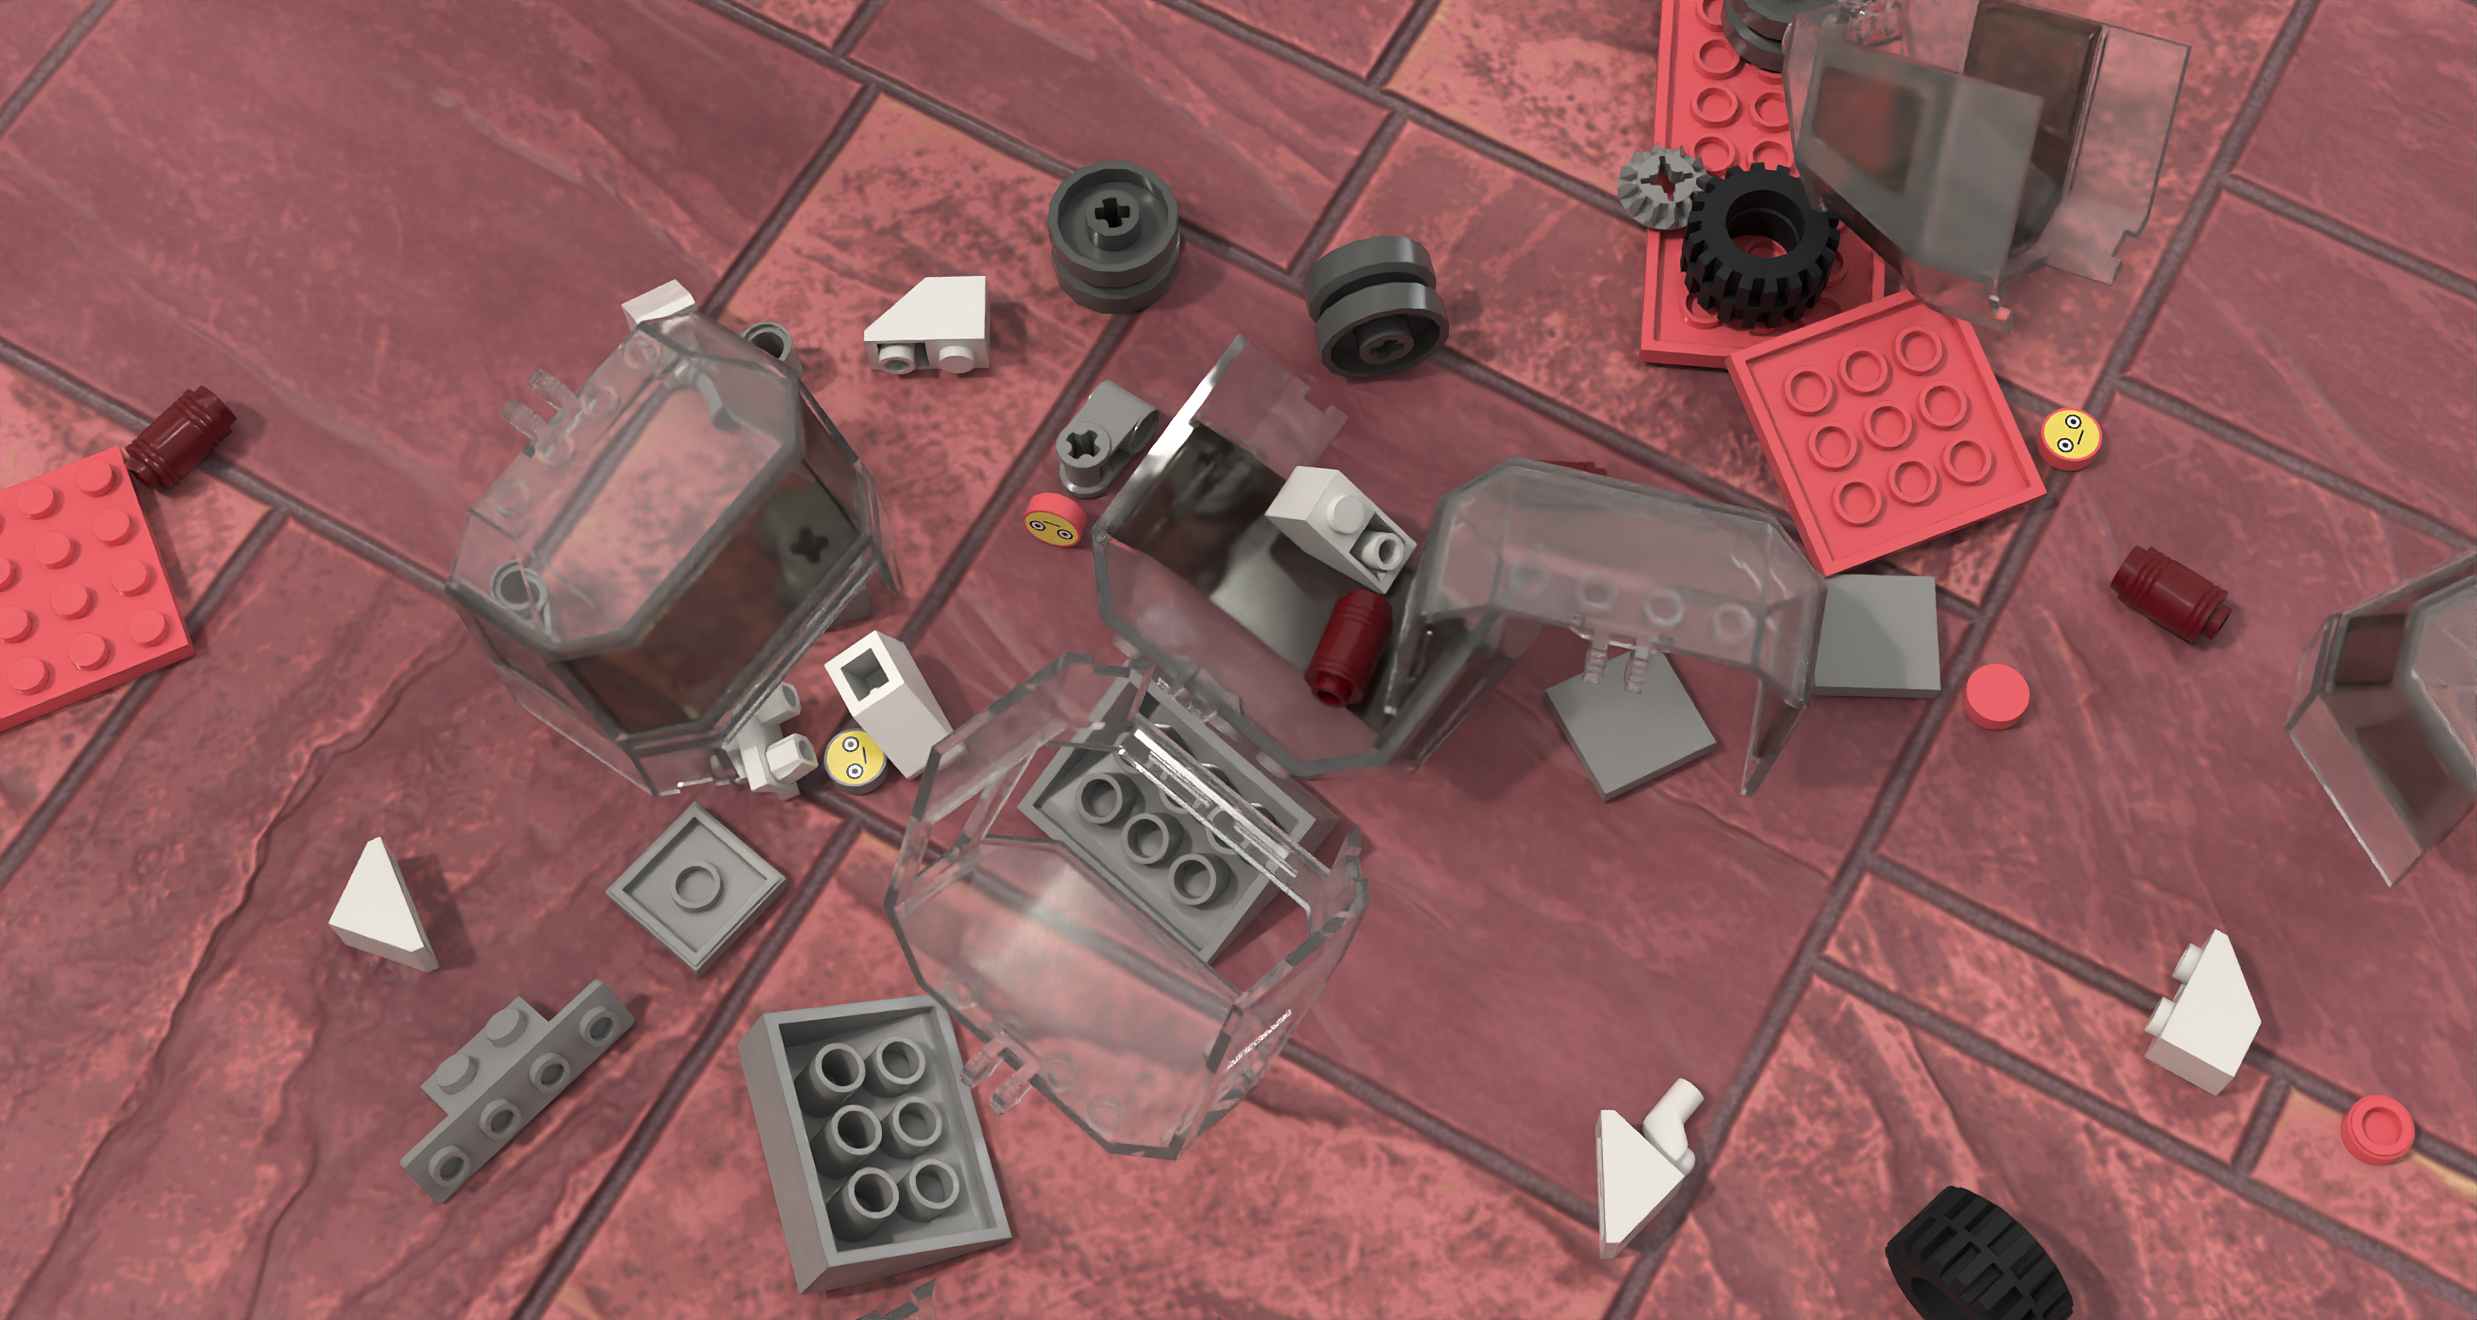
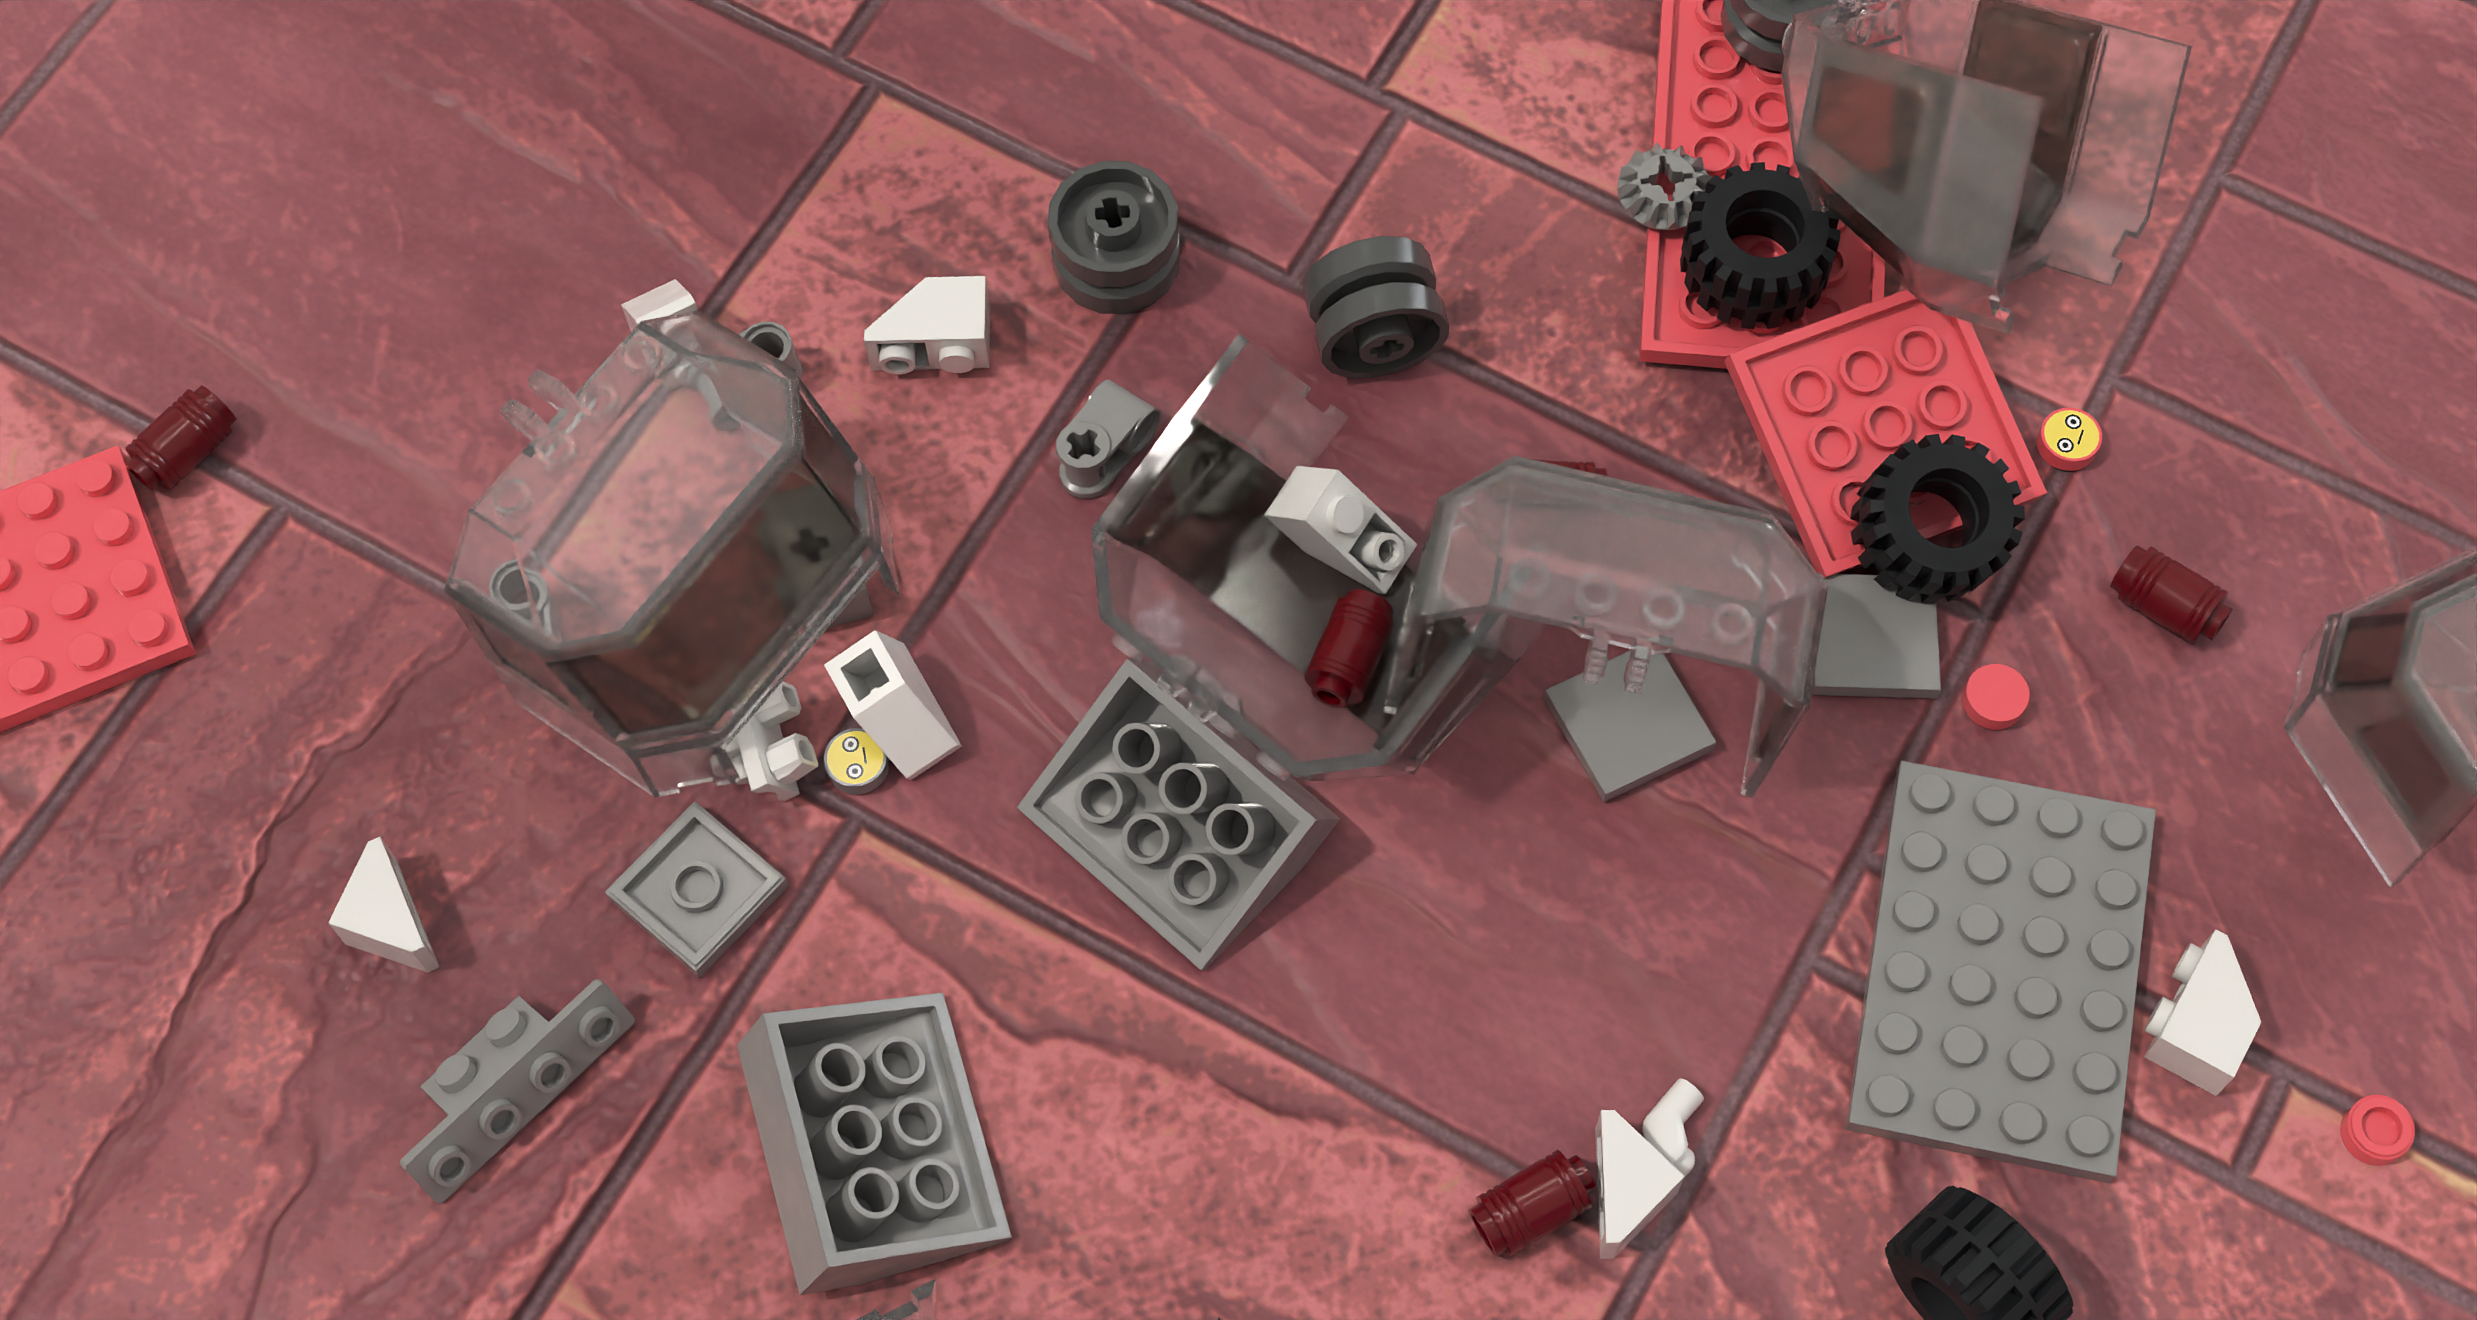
clear windscreen [883,652,1371,1161] -> none
tile [1022,493,1087,547] -> none
none -> dark red head [1468,1150,1596,1257]
none -> light grey plate [1845,761,2156,1183]
none -> black tyre [1850,434,2025,604]

